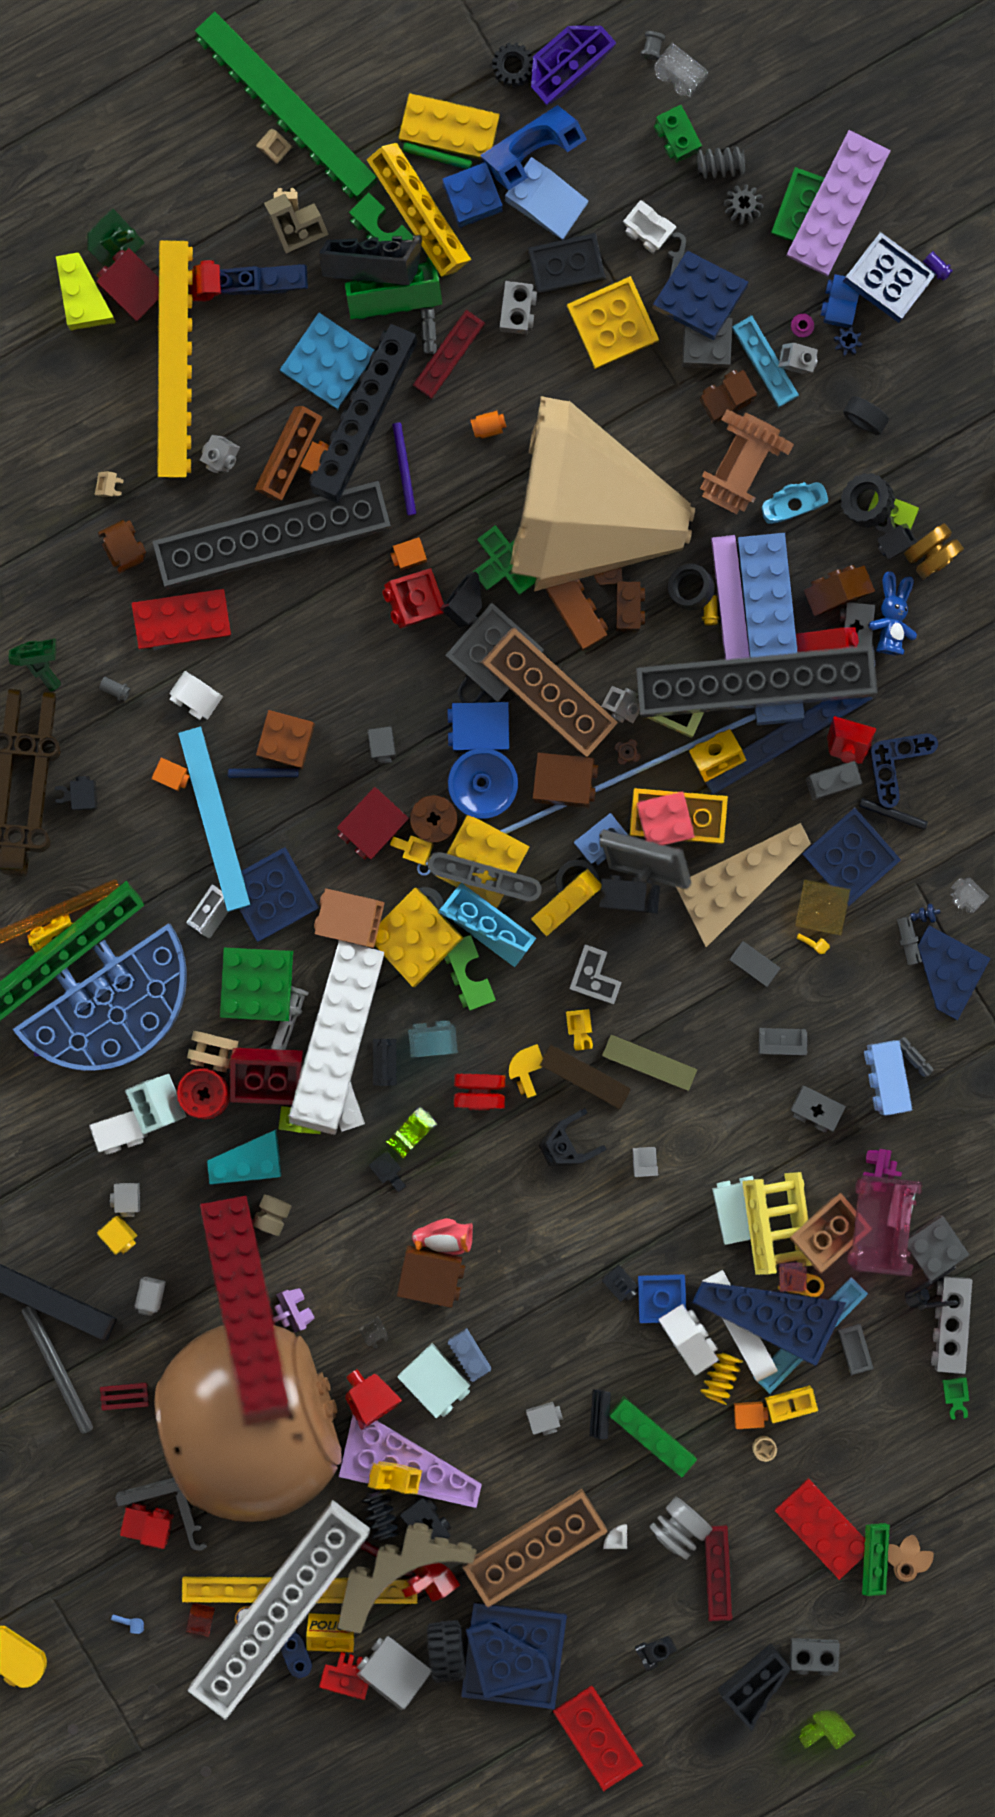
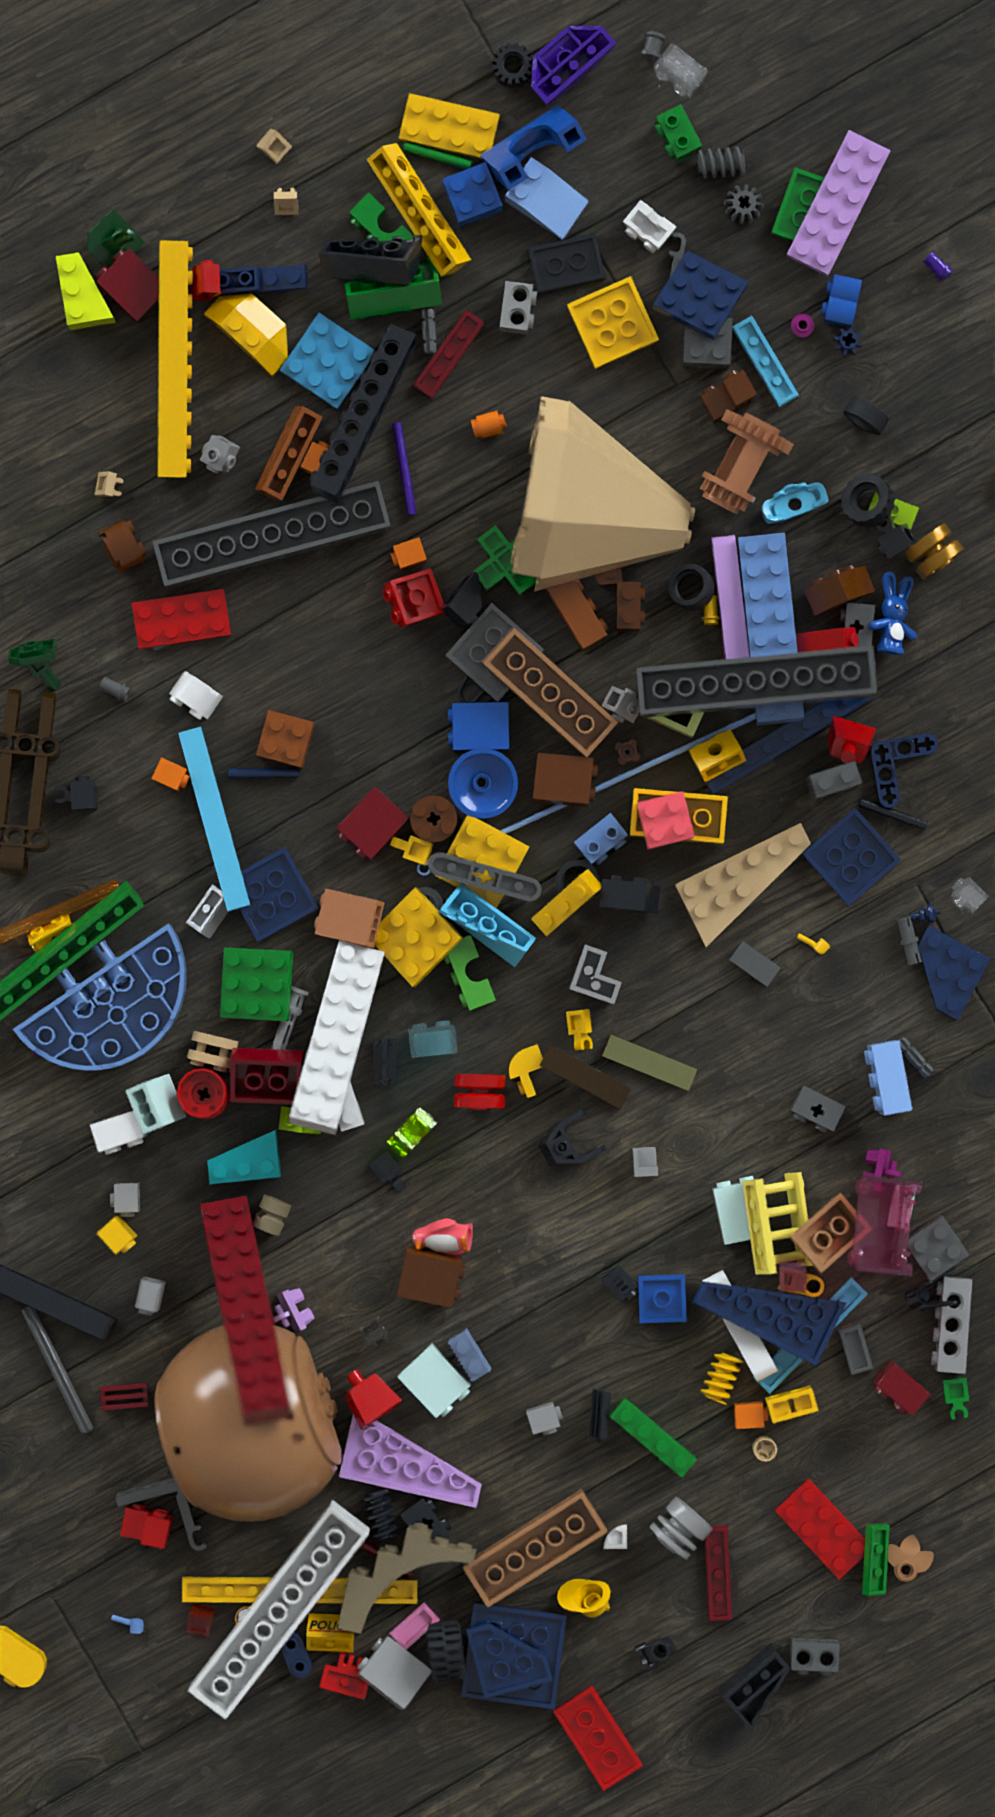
green brick [195,11,377,201] -> none
dark tan brick [264,194,329,253] -> none
dark grey brick [368,727,396,764] -> none
yellow brick [368,1461,422,1494] -> none
red brick [401,1562,460,1602] -> none
dark grey container [599,829,692,890] -> none
white brick [659,1304,719,1376] -> none
dark grey hinge [758,1028,807,1055] -> none
light grey brick [778,343,818,374] -> none
clear yellow tile [795,880,851,935] -> none
clear neon green brick [799,1710,855,1750] -> none
plate [843,232,936,323] -> none
none -> yellow wedge [204,293,288,377]
none -> bright pink tile [389,1601,440,1650]
none -> yellow piece [557,1579,611,1618]
none -> dark red brick [872,1360,931,1416]

